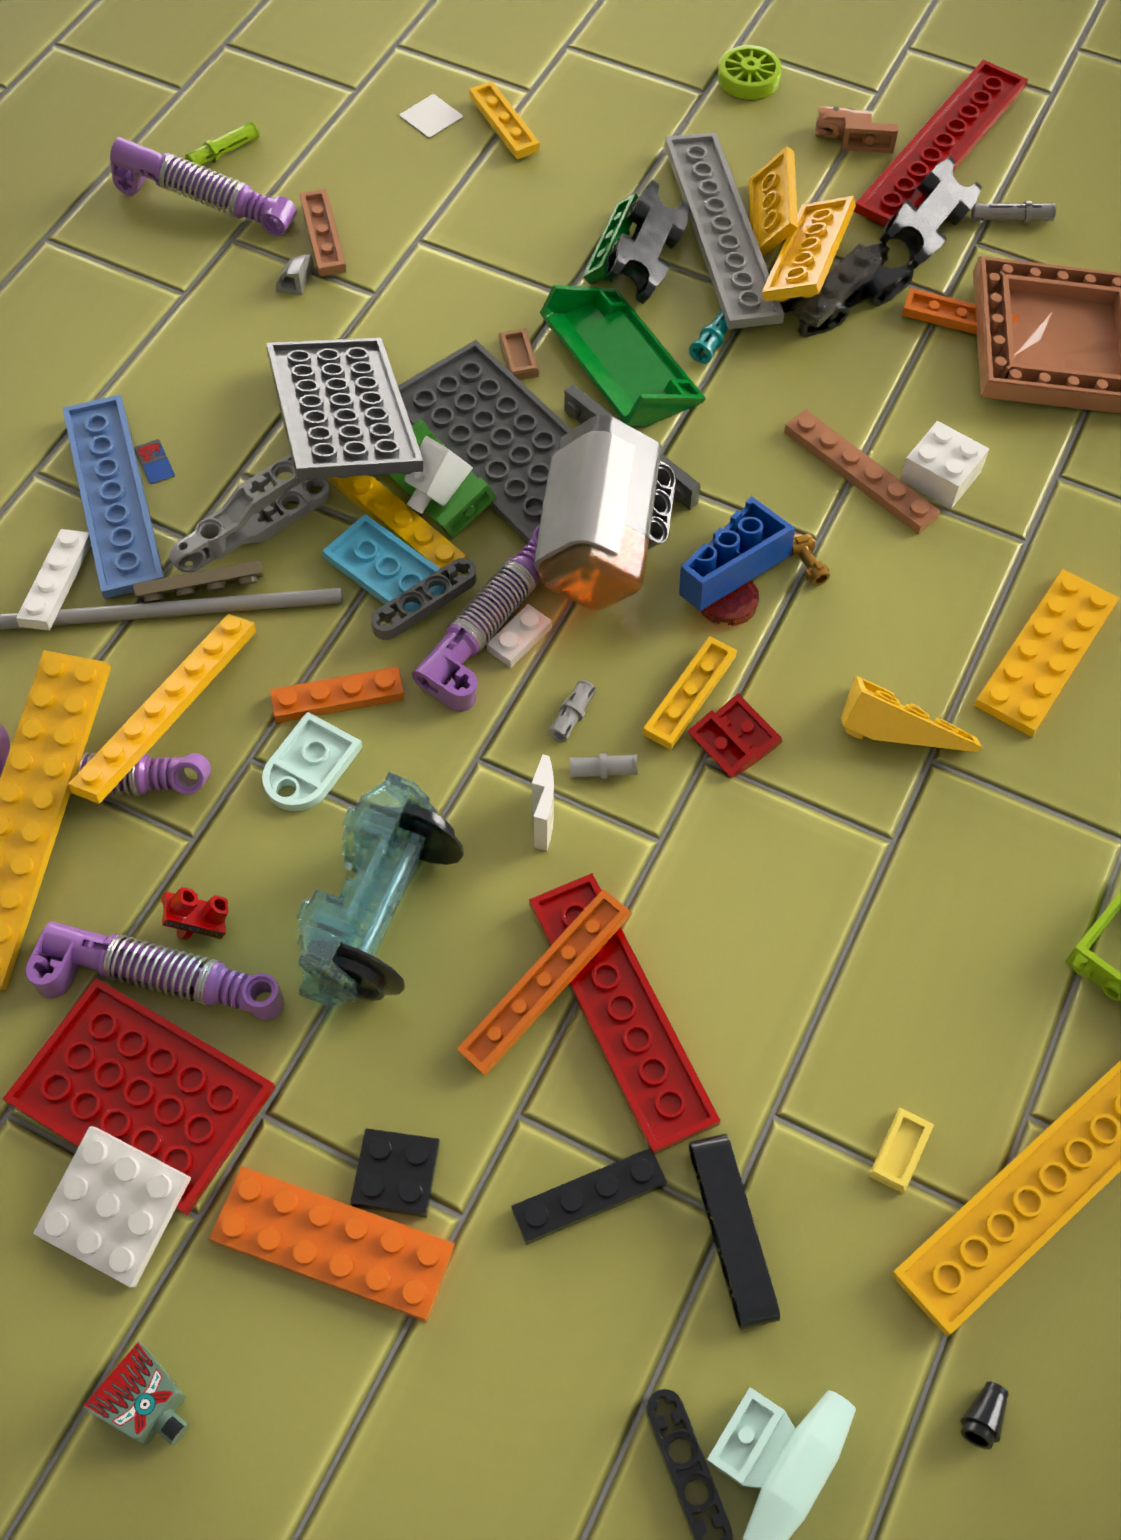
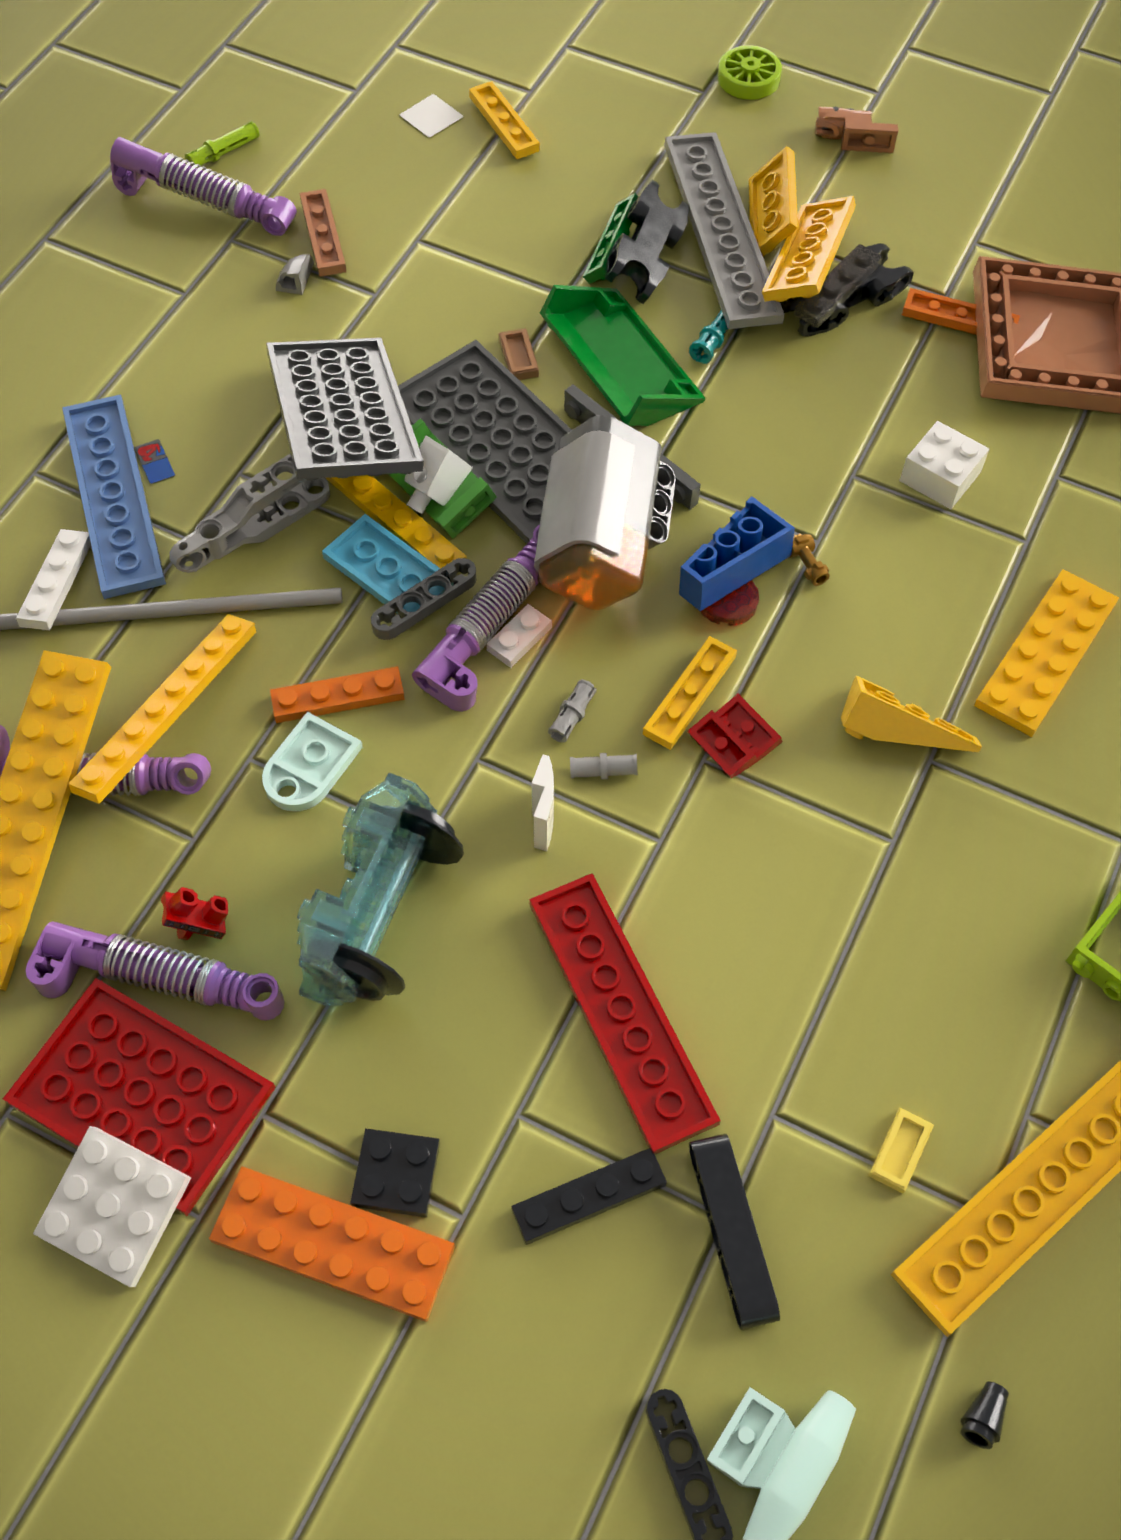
torso [83,1341,189,1446] -> none
dark tan plate [133,560,264,603] -> none
orange plate [457,889,631,1076] -> none
nougat plate [784,409,941,535] -> none
red plate [854,60,1028,226] -> none
piece [879,155,982,271] -> none
light grey pin [971,201,1056,223] -> none

